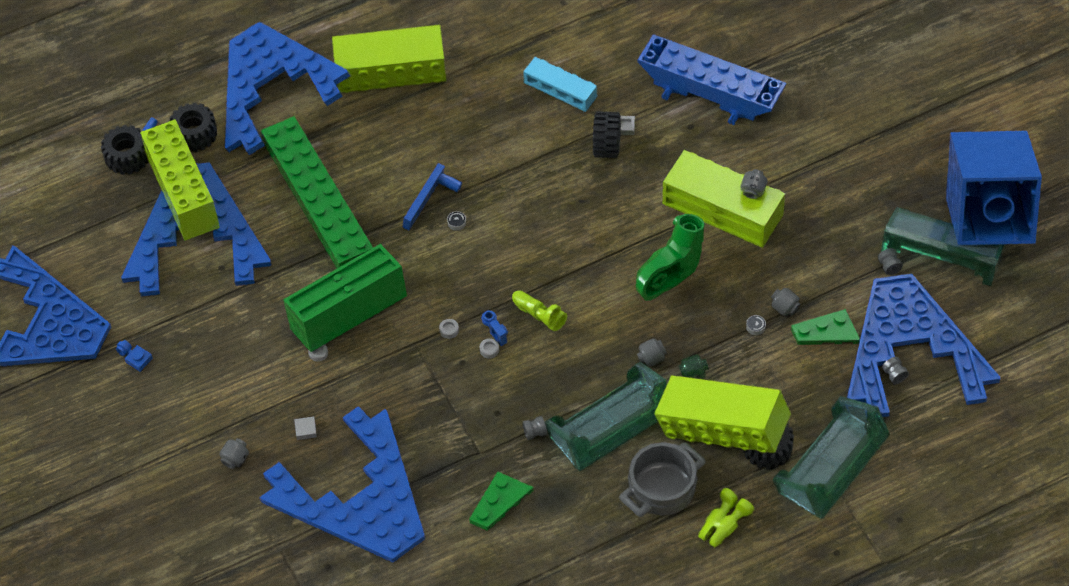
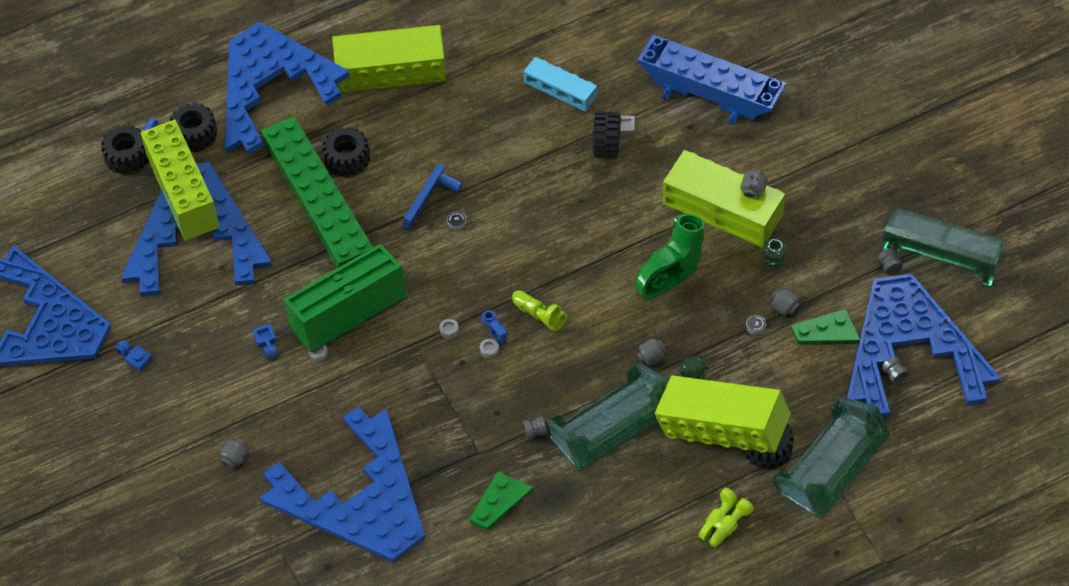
light grey tile [294,417,317,440] -> none
dark grey piece [619,442,706,517] -> none
blue brick [946,131,1042,245] -> none
none -> blue plate [252,324,278,359]
none -> black tyre [322,127,370,177]
none -> clear green head [762,239,787,267]

